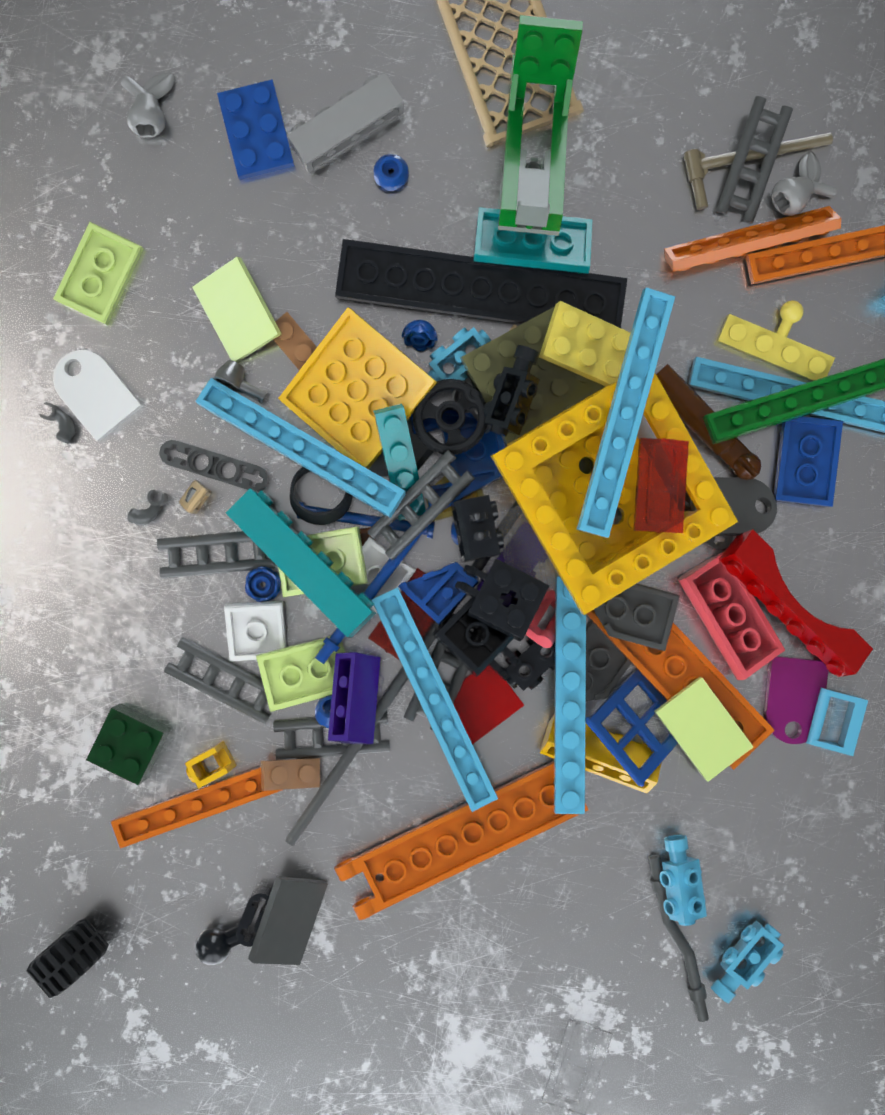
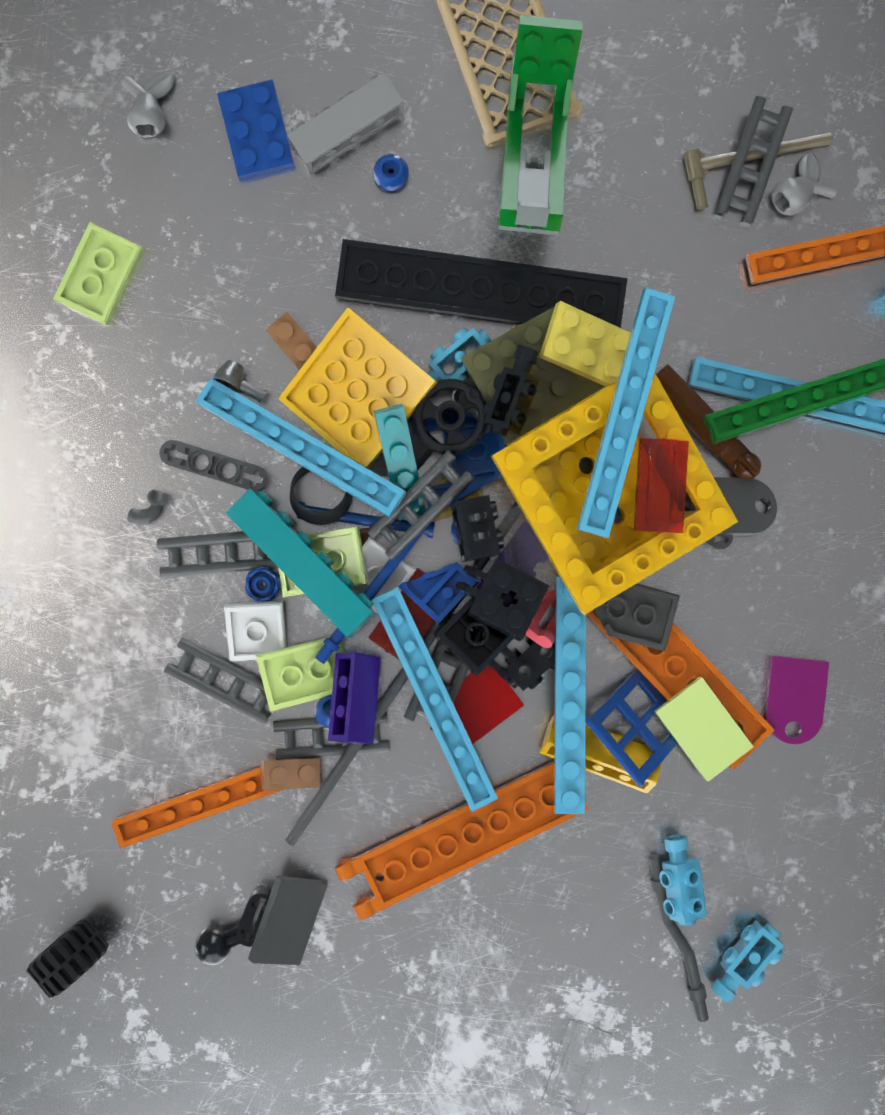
dark grey arm [39,402,75,444] -> none
white tile [53,350,143,442] -> none
dark green brick [86,703,171,786] -> none
tan slope [179,480,211,514] -> none
yellow window [185,741,237,789] -> none
yellowish green tile [192,257,282,363] -> none
blue plate [402,320,438,351] -> none
teal plate [473,207,593,274] -> none
dark grey tile [586,621,631,701] -> none
orange plate [664,206,841,272] -> none
coral brick [678,552,785,680] -> none
light yellow plate [716,300,835,381] -> none
red arch [719,529,873,677] -> none
blue plate [774,416,843,507] -> none
medium azure tile [806,688,868,756] -> none

